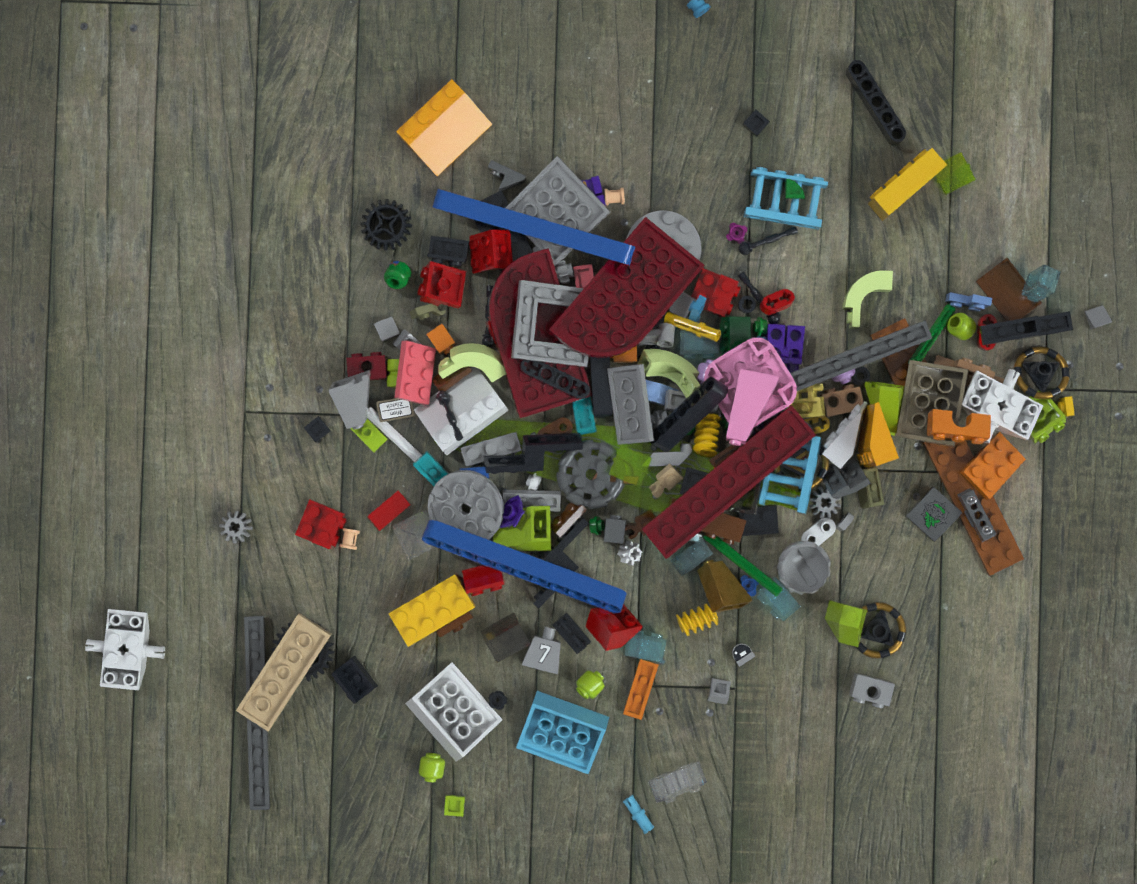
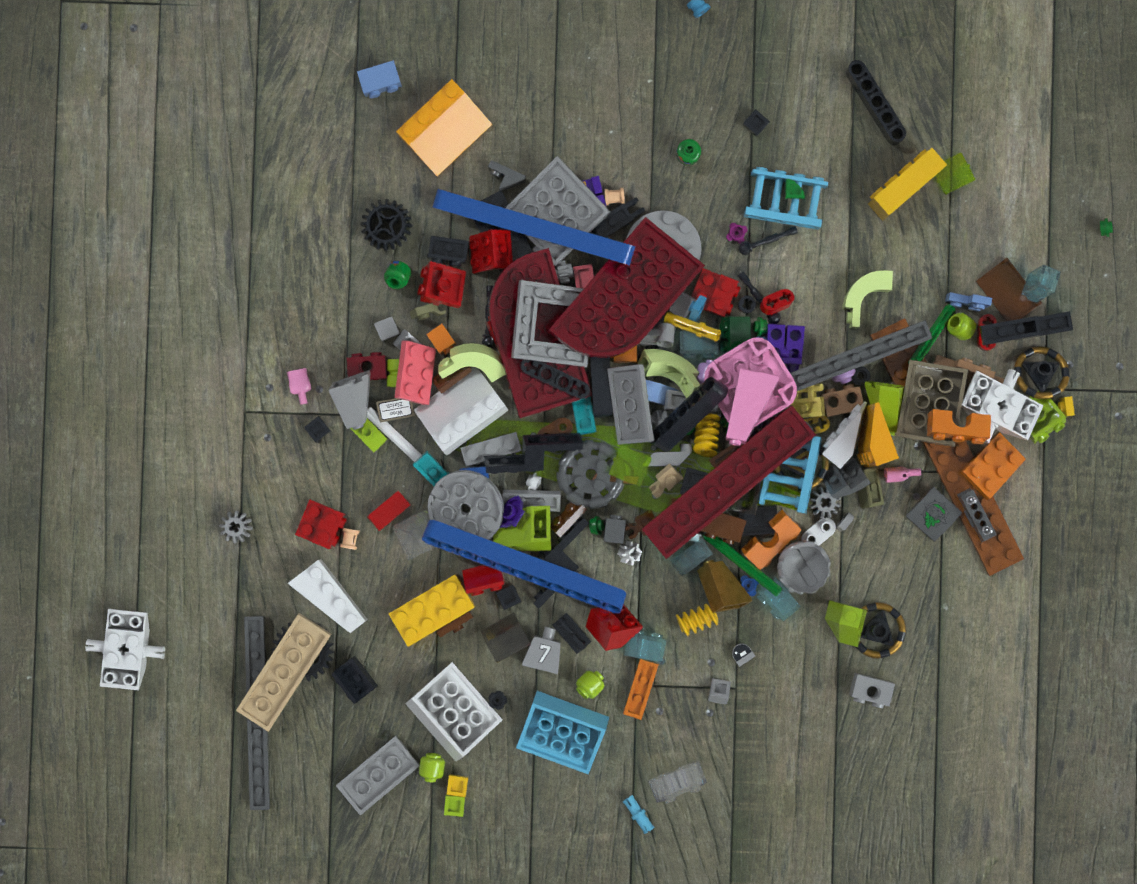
black piece [436,390,463,441] -> none
light grey slope [1084,305,1112,329] -> none
none -> bright pink piece [287,368,311,405]
none -> white wedge [288,559,368,633]
none -> light grey plate [336,736,420,815]
none -> medium blue brick [357,60,402,98]
none -> yellow plate [447,774,468,797]
none -> black plate [496,584,522,610]
none -> black hinge [594,197,645,238]
none -> green head [676,139,701,166]
none -> orange arch [741,509,802,570]
none -> bright pink piece [884,466,921,483]
none -> green plate [1100,218,1113,237]

